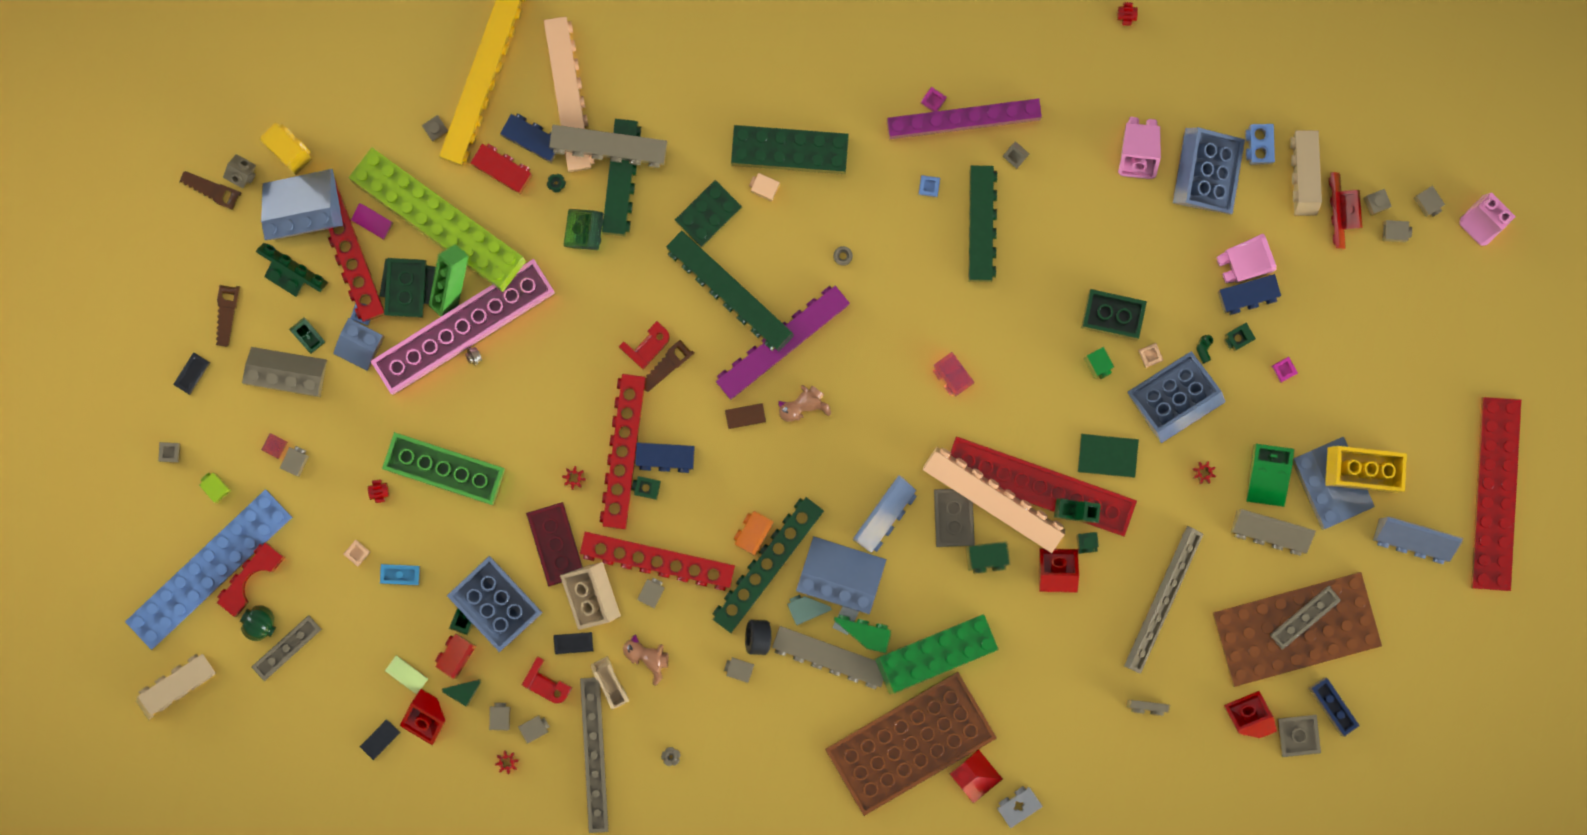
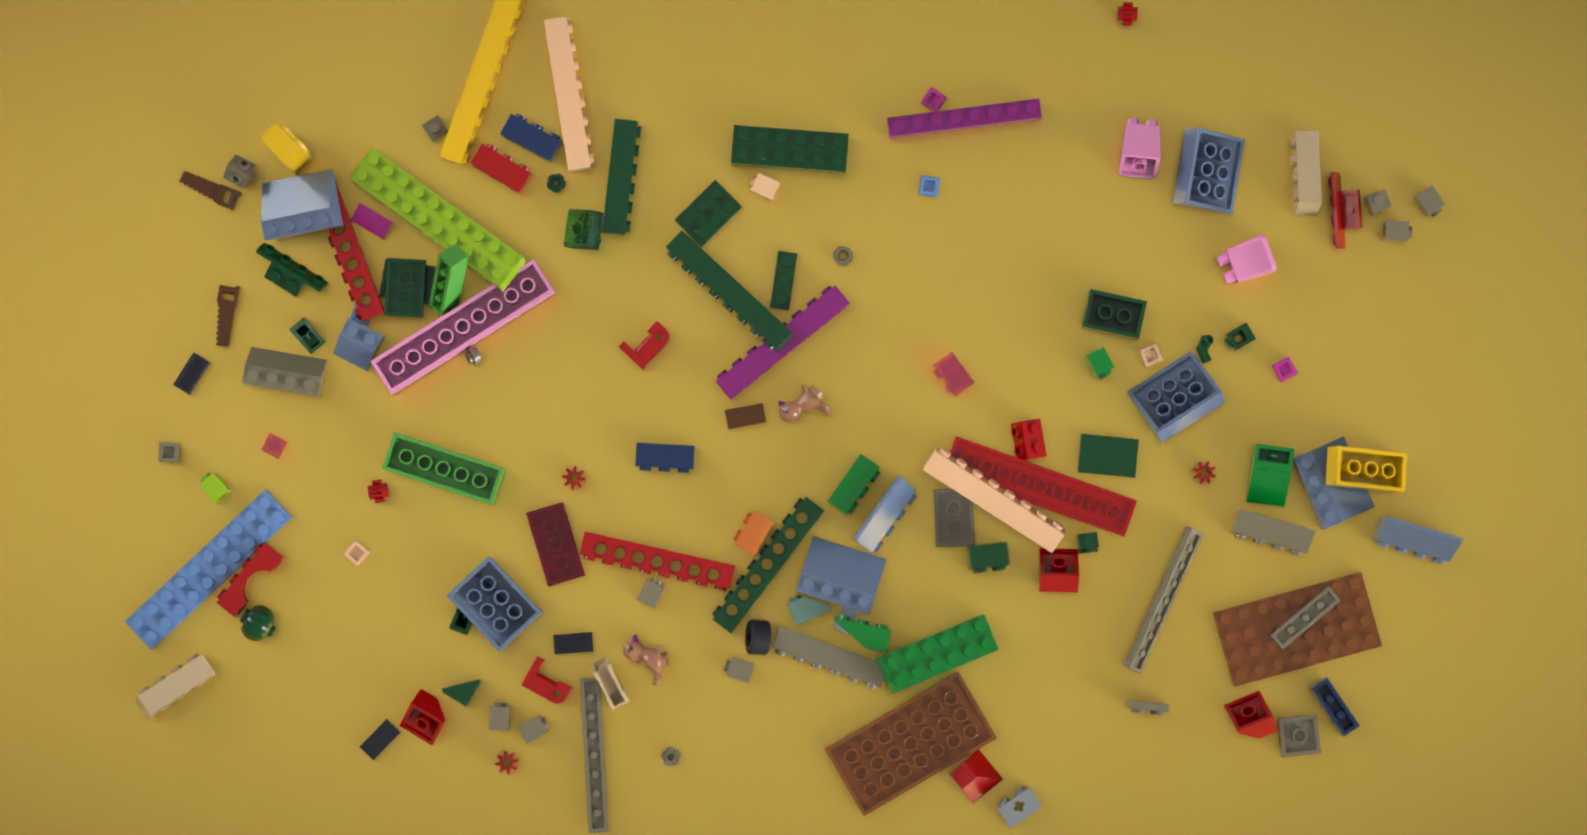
dark tan tile [252,615,322,681] -> none
dark tan brick [280,446,309,477] -> none
dark azure plate [380,564,420,585] -> none
yellowish green slope [385,655,428,695] -> none
red slope [435,634,476,679] -> none
dark tan brick [549,125,667,168] -> none
tan slope [560,562,621,630] -> none
red brick [599,374,646,530] -> none
dark green brick [631,476,661,500] -> none
reddish brown piece [644,340,694,392] -> none
dark green brick [968,165,997,282] -> none
dark tan plate [1003,141,1029,169] -> none
dark green brick [1054,498,1101,523] -> none
dark blue brick [1218,274,1281,315] -> none
medium blue brick [1245,124,1275,165] -> none
bright pink hips [1459,192,1516,246] -> none
red plate [1471,397,1522,591] -> none
none -> dark green plate [770,251,797,311]
none -> green brick [827,454,880,515]
none -> red bracket [1011,419,1047,460]

